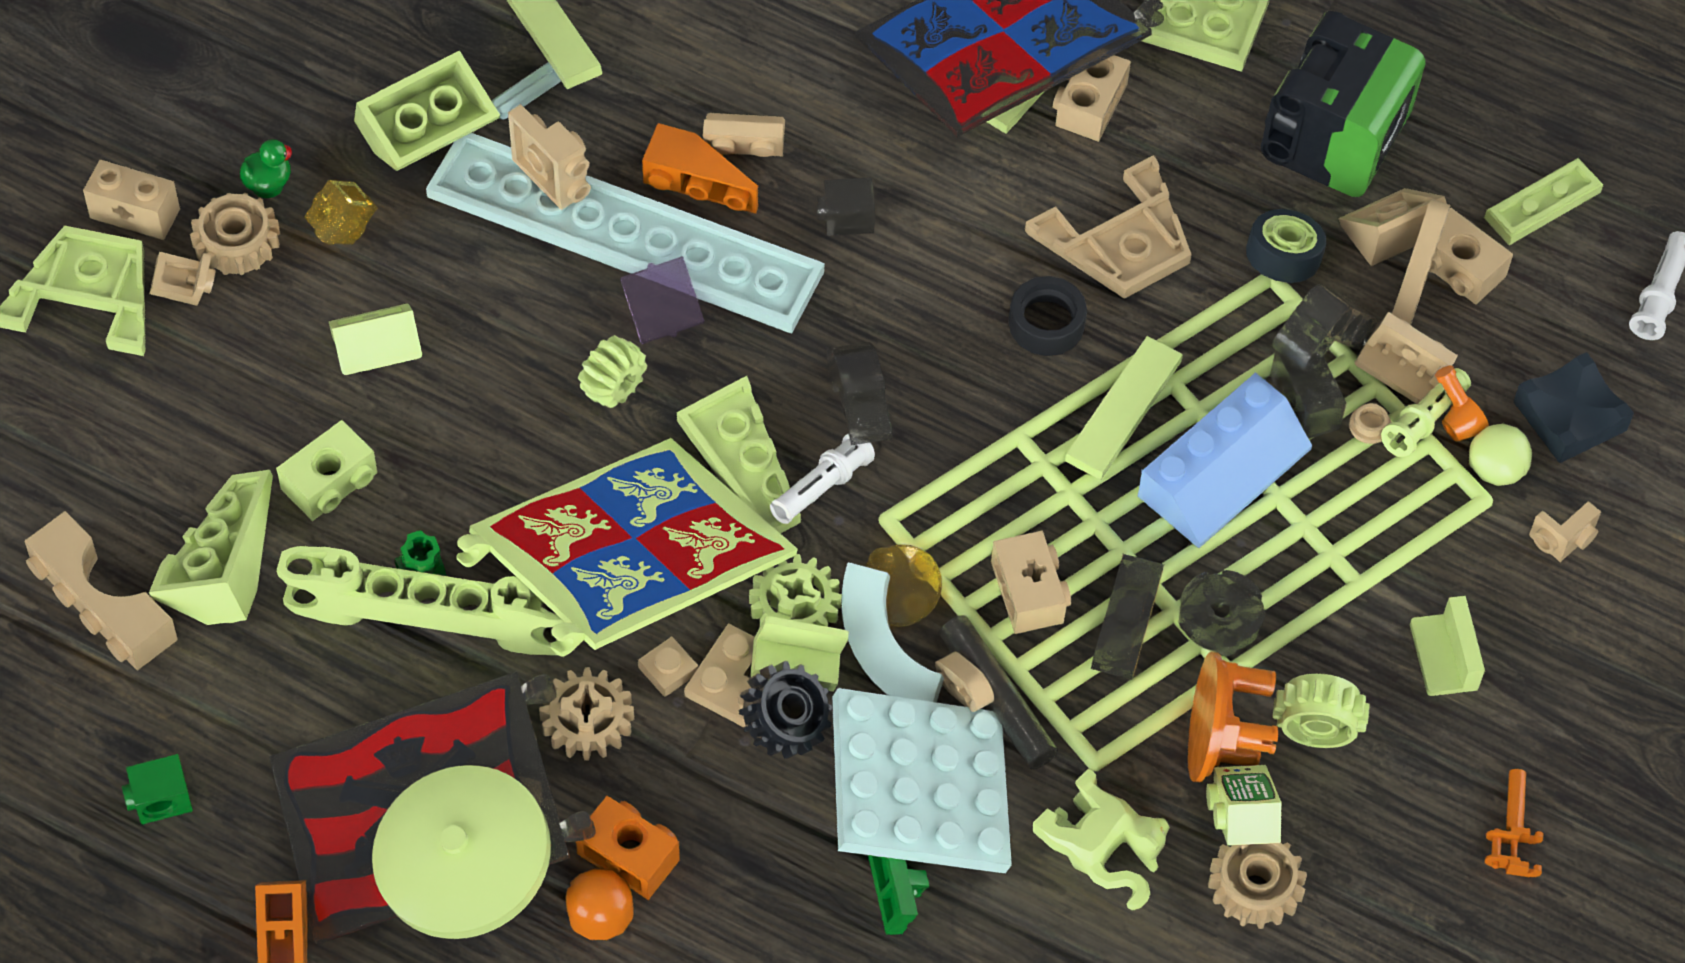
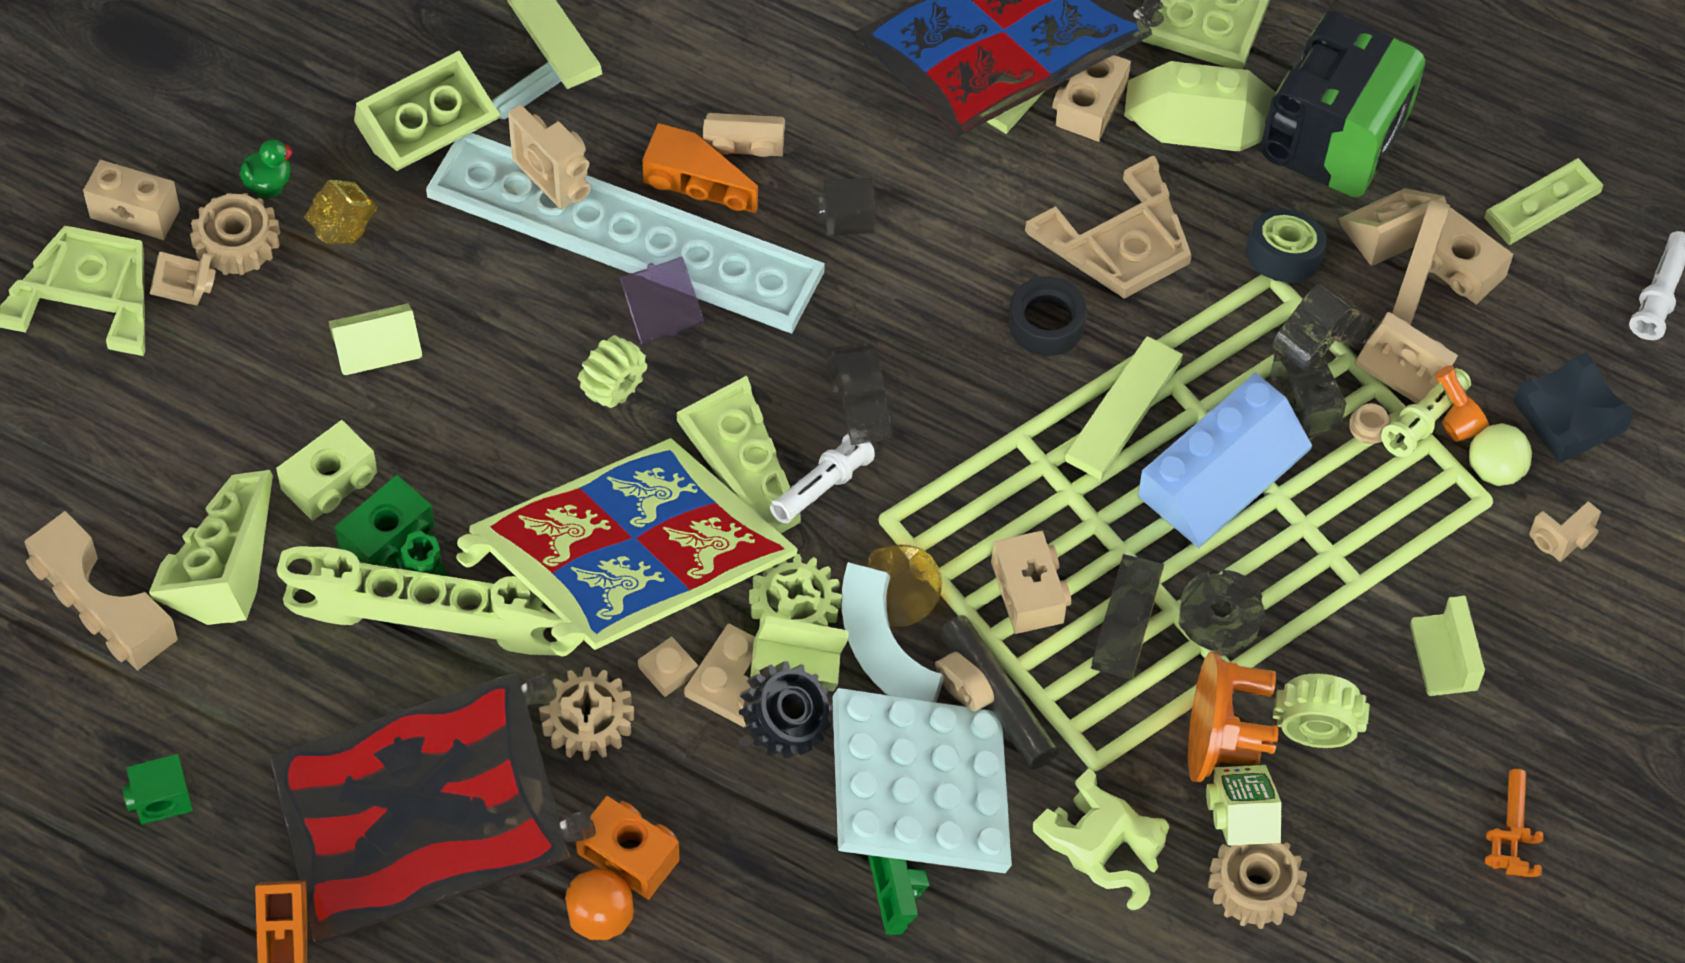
yellowish green dish [372,765,551,939] -> none
none -> green brick [334,475,435,568]
none -> yellowish green wedge [1124,61,1276,152]

